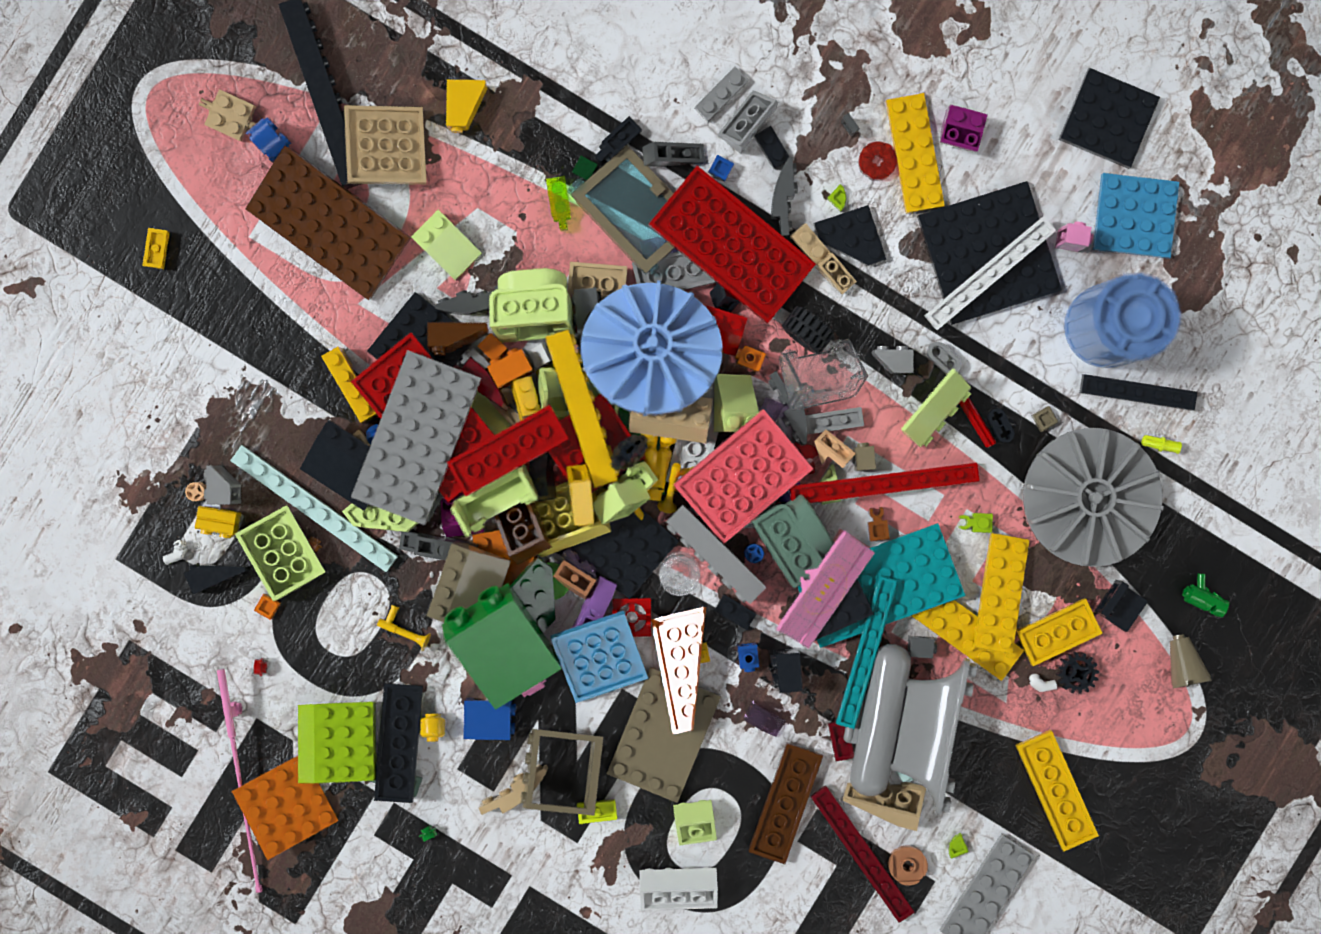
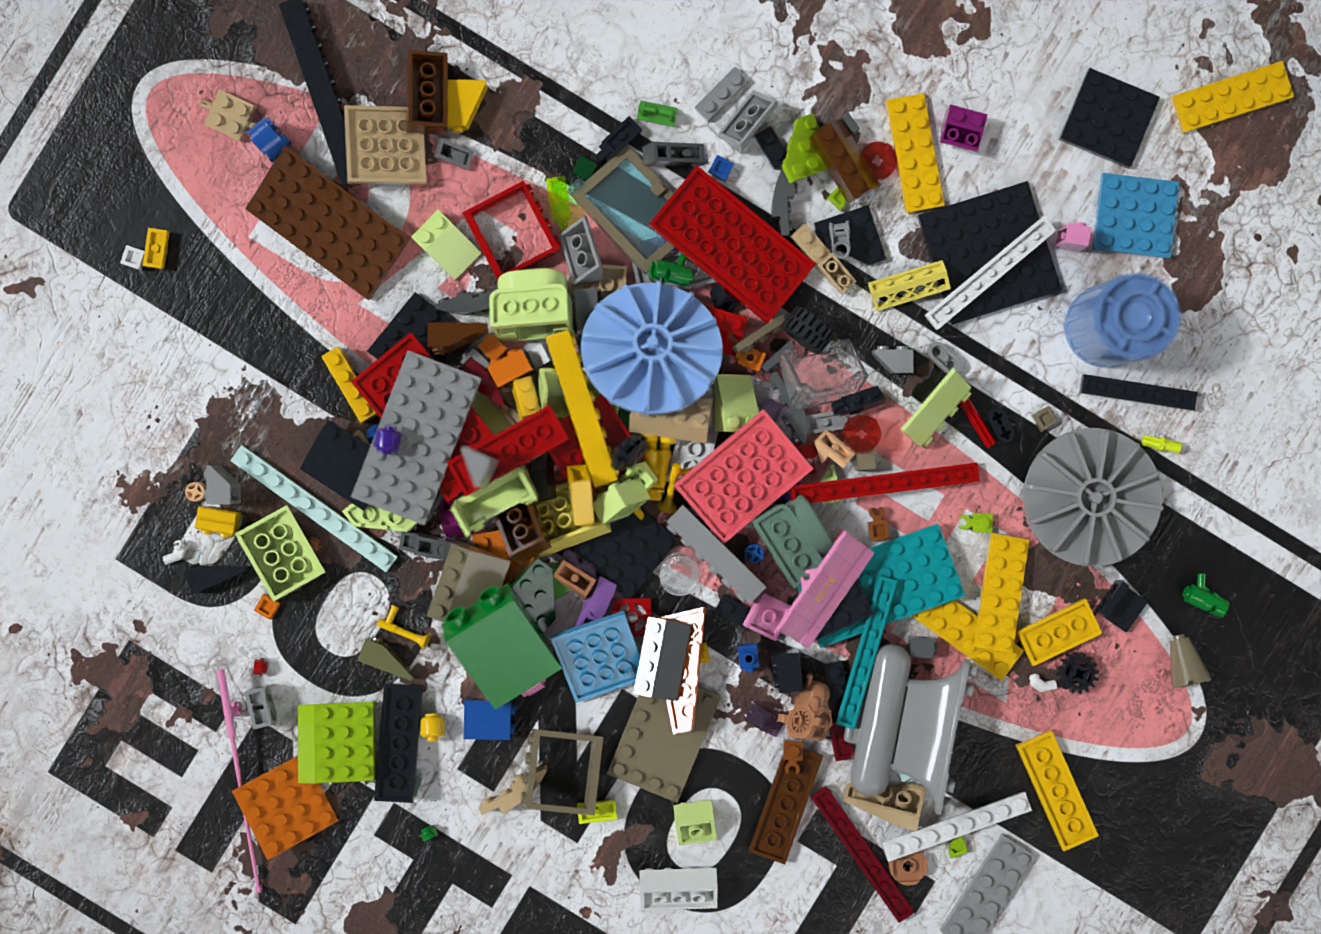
none -> white plate [120,245,145,270]
none -> light grey brick [244,684,278,730]
none -> olive slope [357,636,416,681]
none -> dark purple head [373,425,402,455]
none -> reddish brown brick [406,49,448,135]
none -> dark grey slope [434,138,473,170]
none -> light grey slope [461,447,499,488]
none -> red window [462,180,561,280]
none -> light grey slope [559,216,603,286]
none -> dark grey slope [634,617,692,701]
none -> bright green hinge [637,101,678,127]
none -> green piece [649,253,694,286]
none -> dark tan plate [732,314,786,354]
none -> bright pink plate [743,592,791,641]
none -> dark grey plate [761,341,795,373]
none -> nougat helmet [777,673,833,741]
none -> lime plate [782,113,827,184]
none -> dark orange plate [783,739,803,774]
none -> reddish brown slope [809,119,881,204]
none -> black plate [822,660,846,702]
none -> light grey piece [829,221,851,259]
none -> black hinge [831,385,886,416]
none -> clear red plate [842,415,881,454]
none -> light yellow fence [868,260,951,311]
none -> white plate [881,792,1032,862]
none -> yellow plate [1171,61,1294,134]

